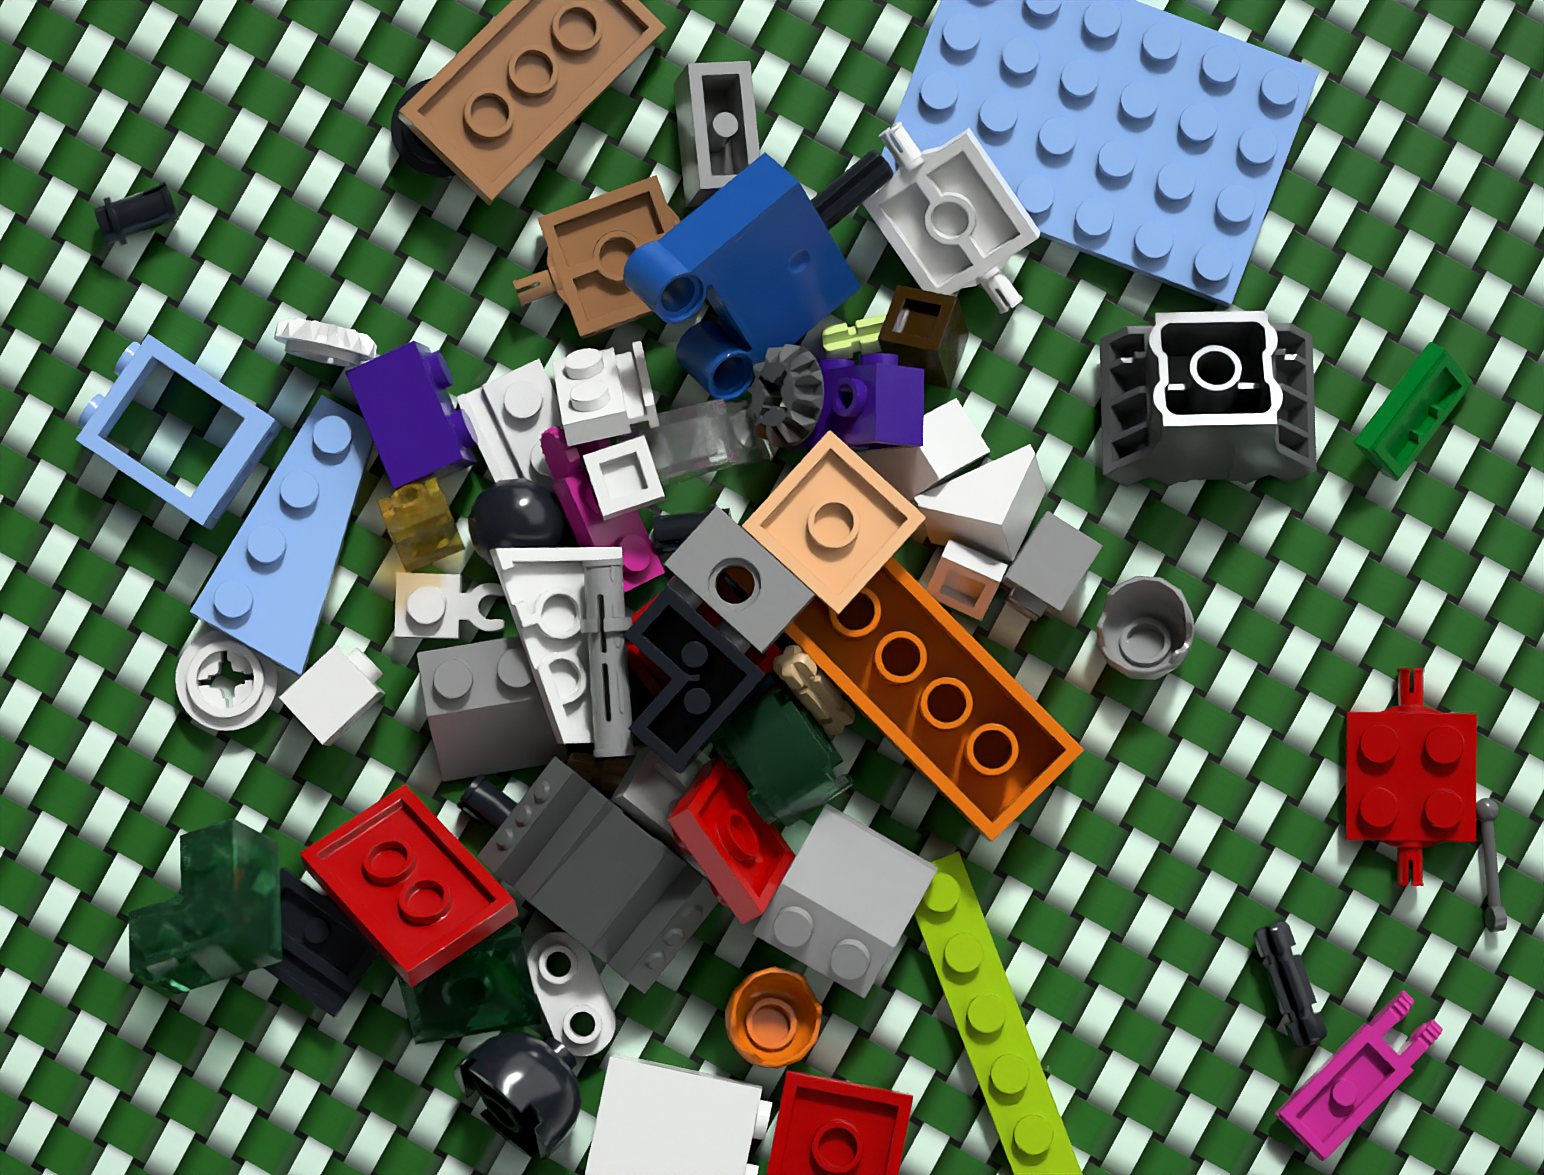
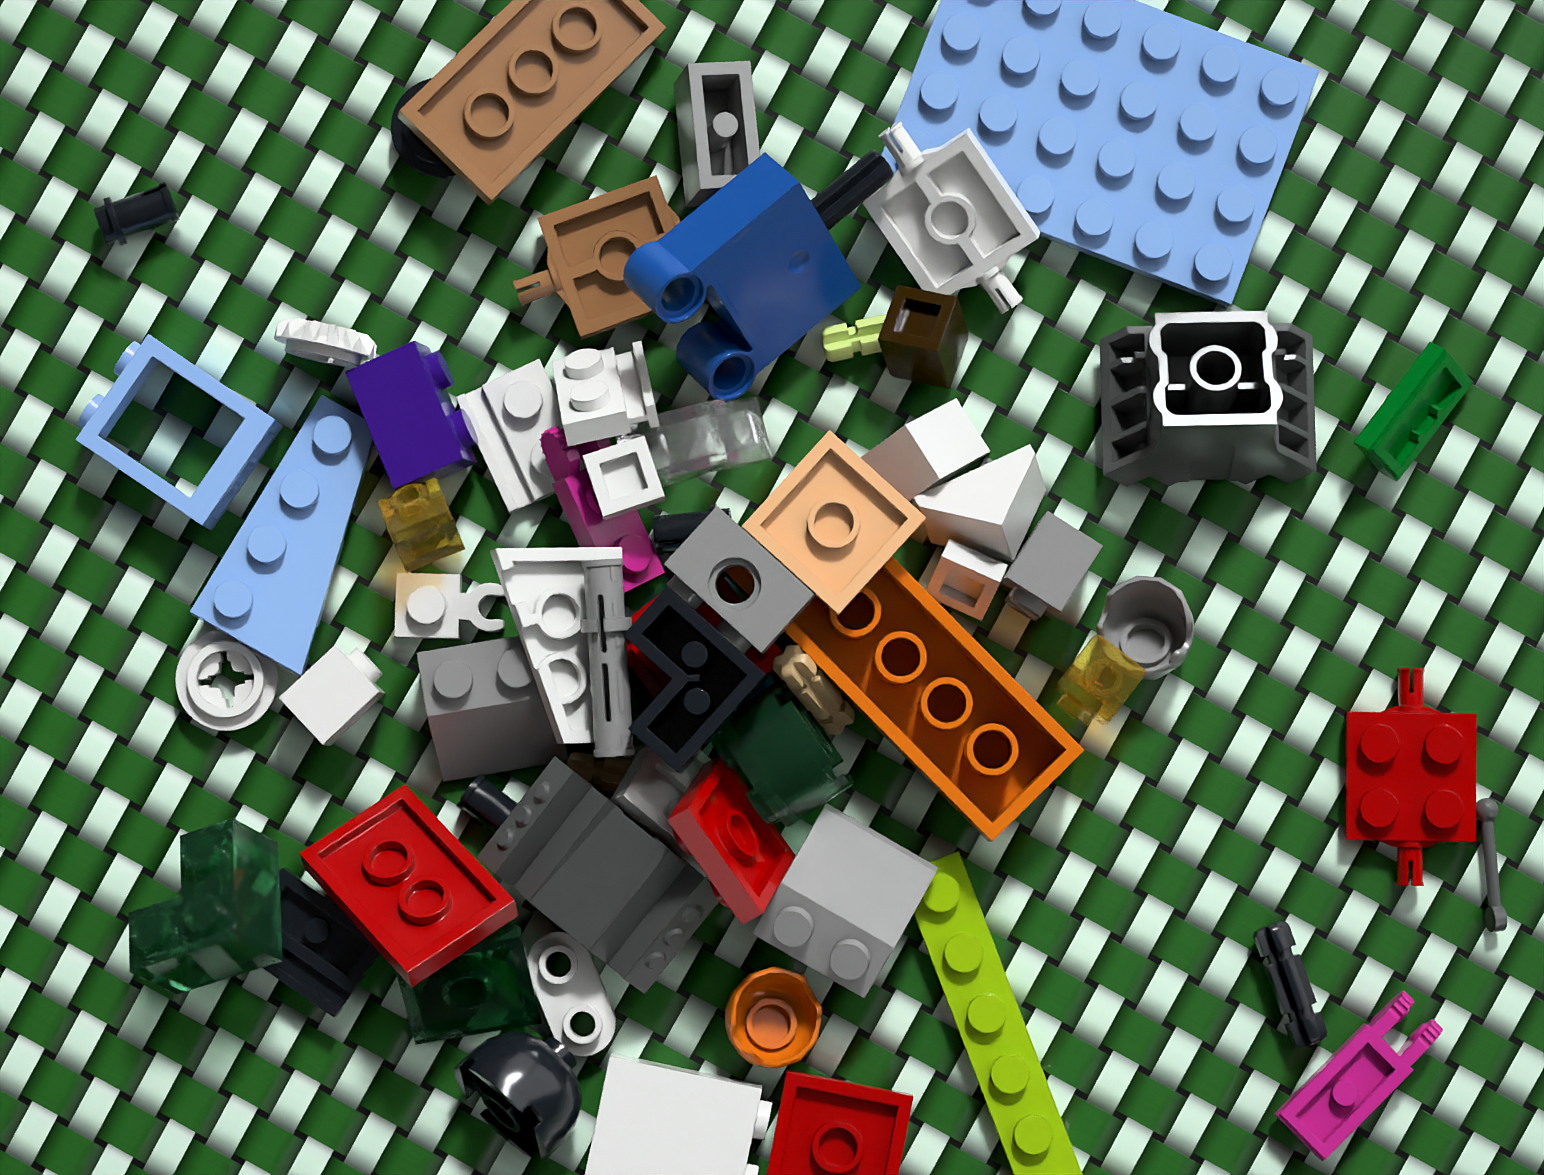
black hair [468,478,569,570] -> none
dark grey gear [746,344,824,448] -> none
dark purple brick [789,353,924,453] -> none
none -> clear yellow bracket [1052,635,1145,727]

